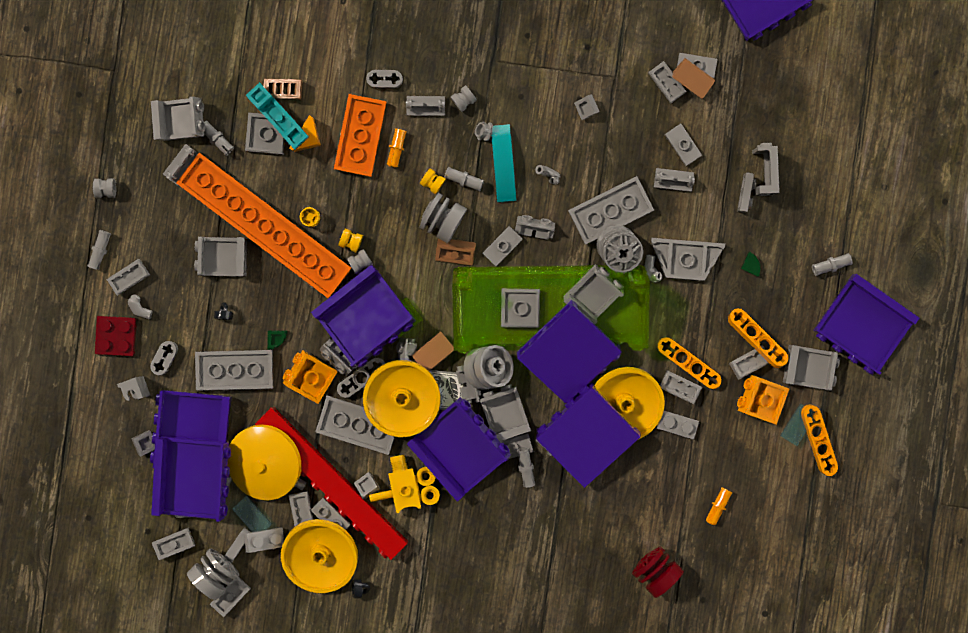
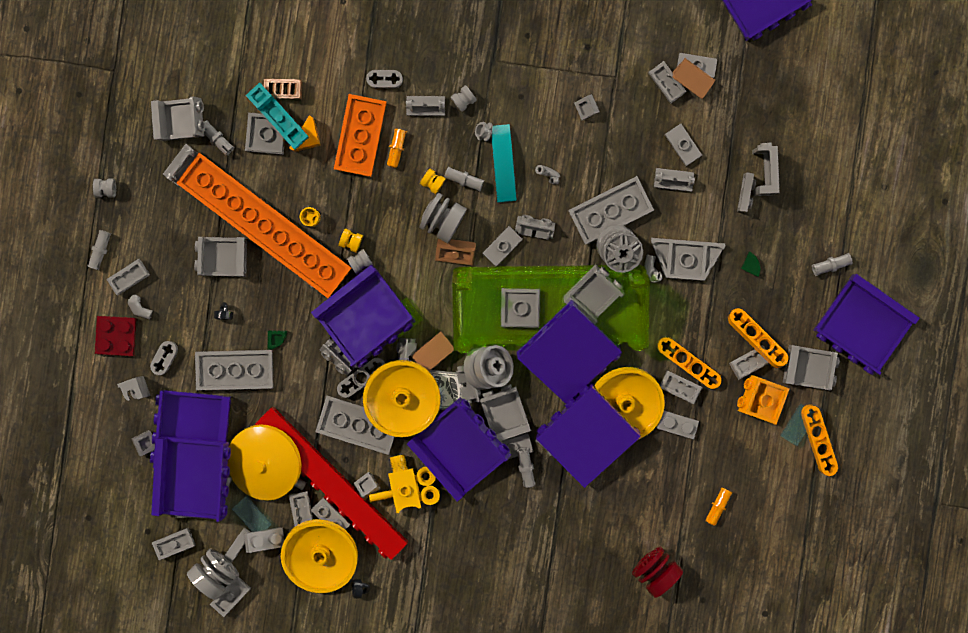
light orange plate [283,350,338,404] -> none

